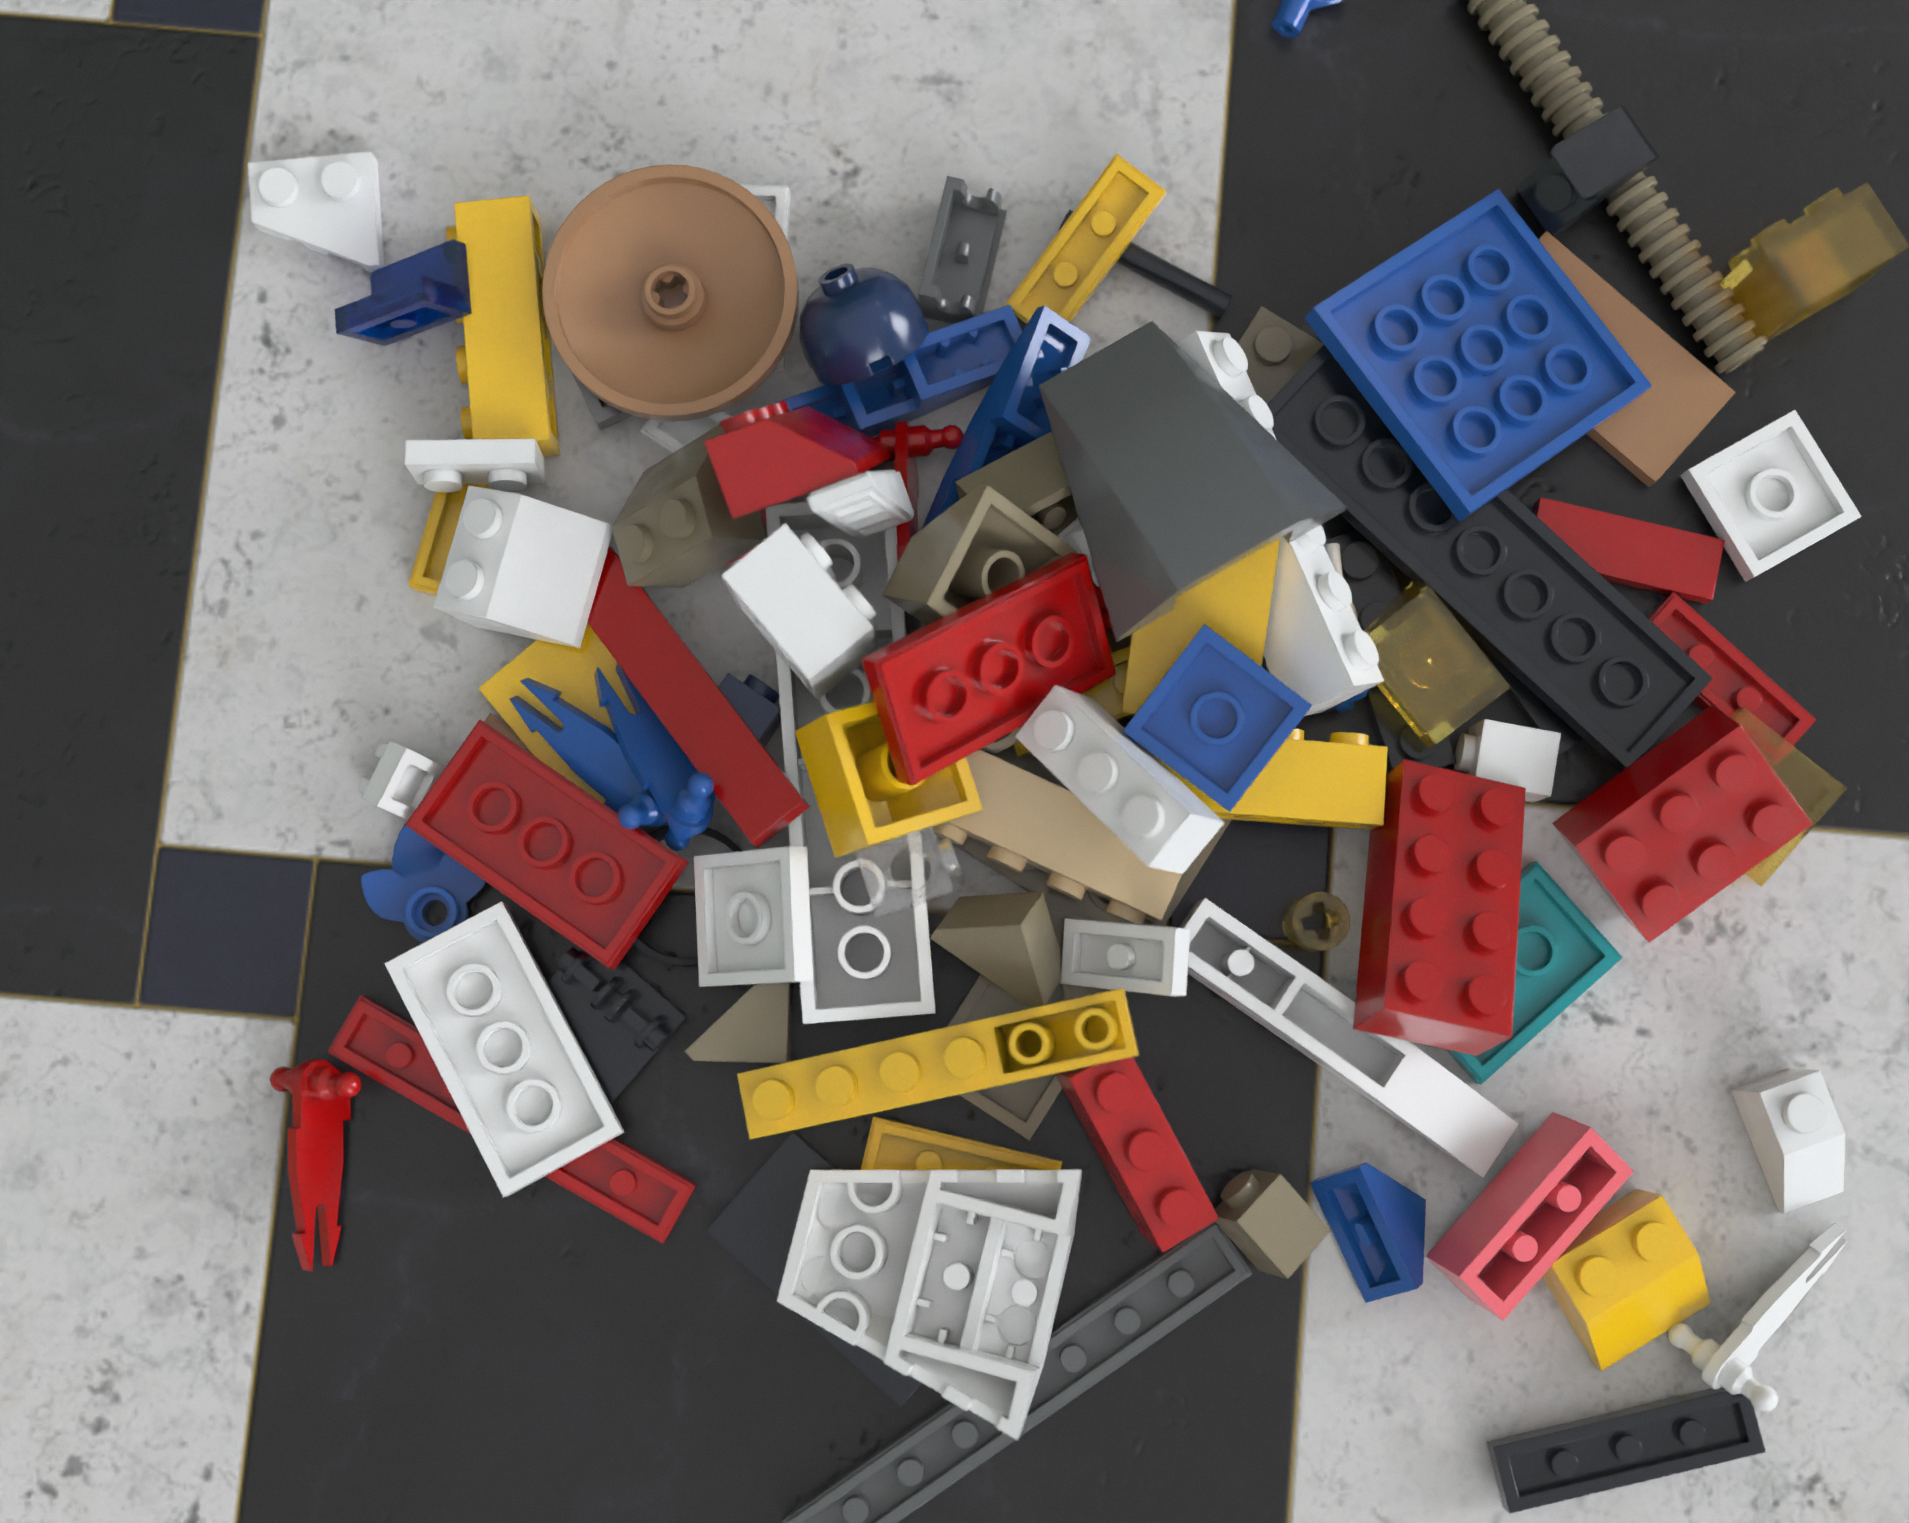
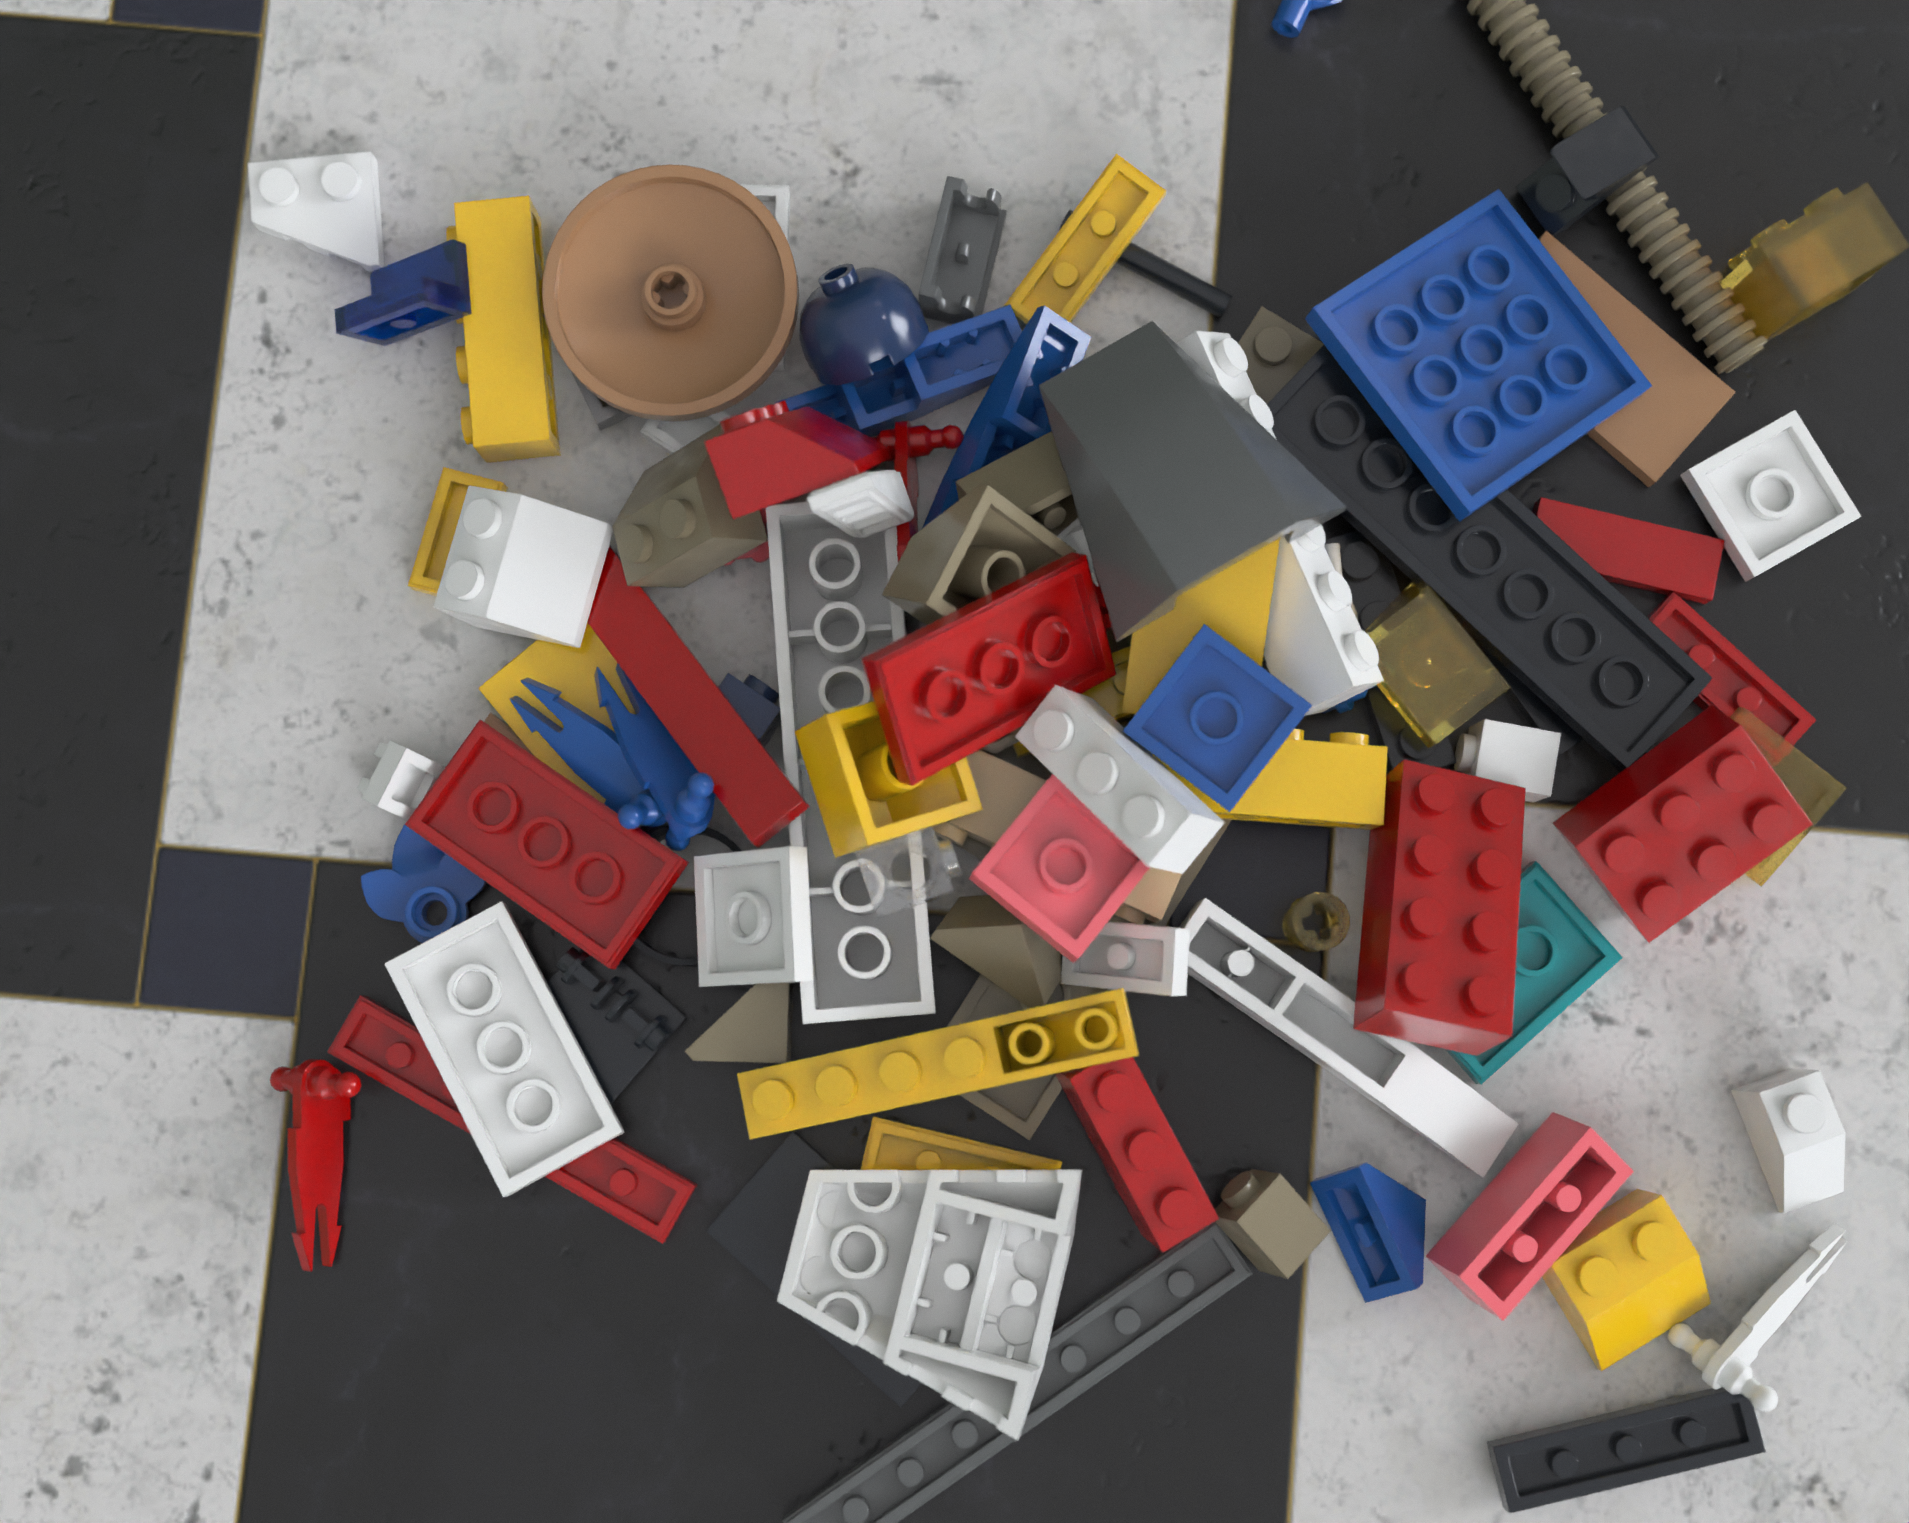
white plate [405,439,545,492] -> none
white brick [721,523,878,700] -> none
none -> coral plate [968,774,1150,963]

